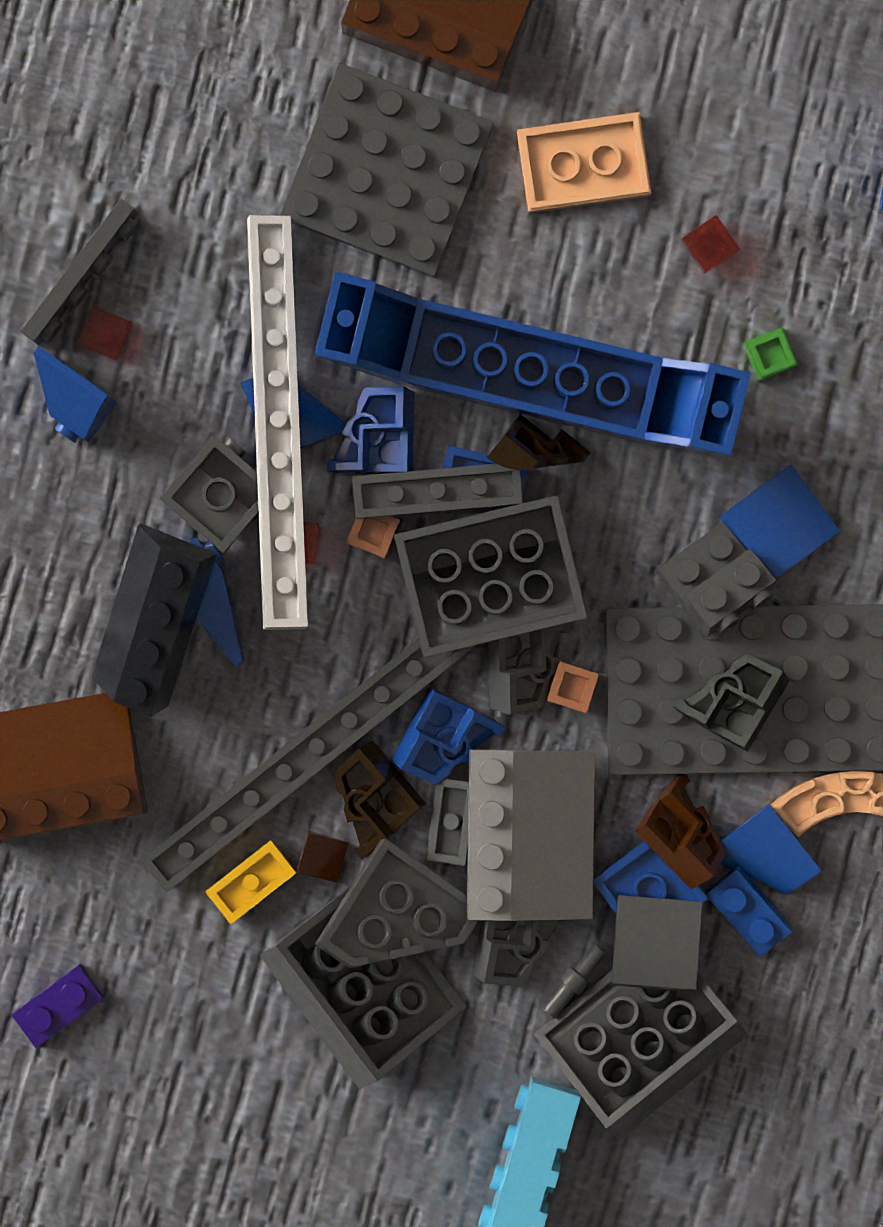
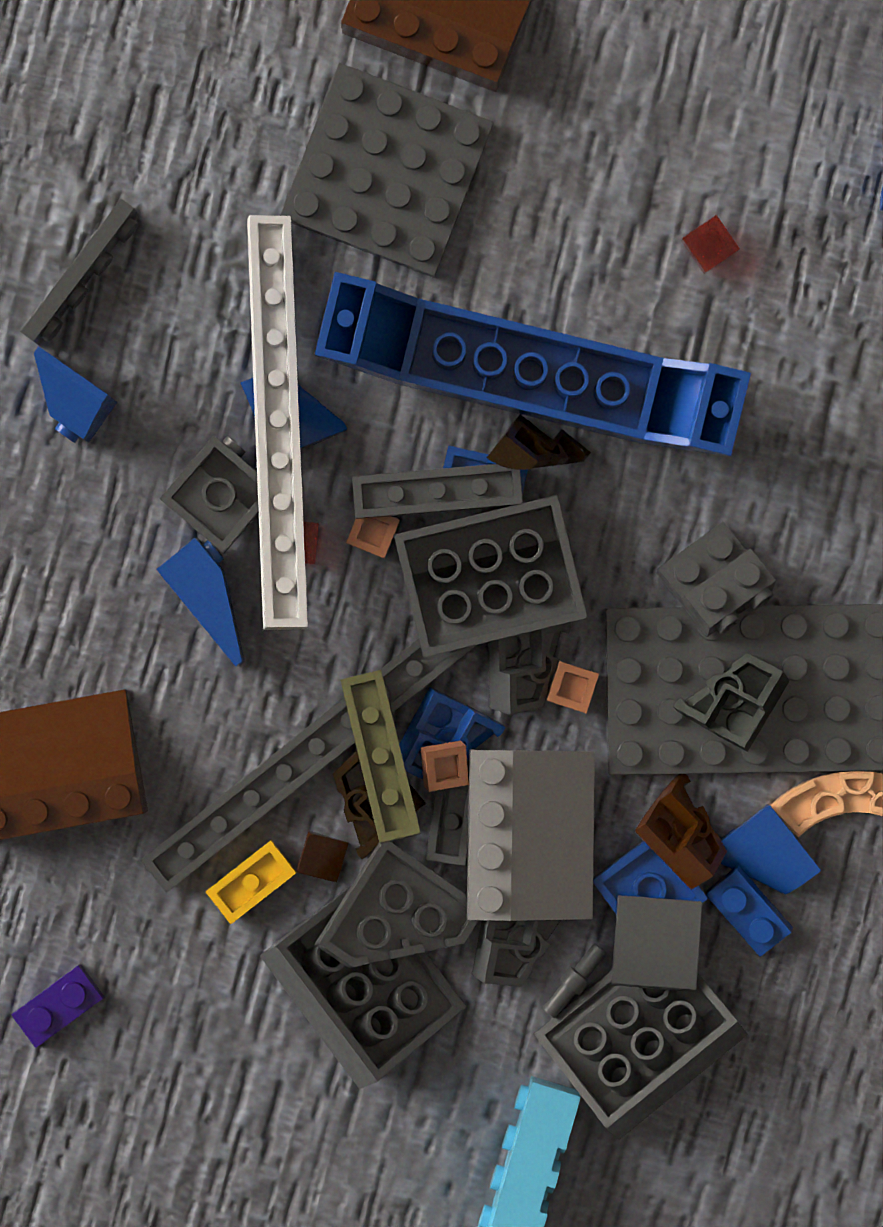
clear red plate [77,306,133,361] -> none
black slope [92,523,216,717] -> none
blue slope [327,386,415,474] -> none
light nougat tile [516,112,652,214] -> none
blue slope [719,464,840,579] -> none
bright green tile [743,327,798,382] -> none
none -> olive plate [340,670,421,844]
none -> nougat plate [421,740,469,792]

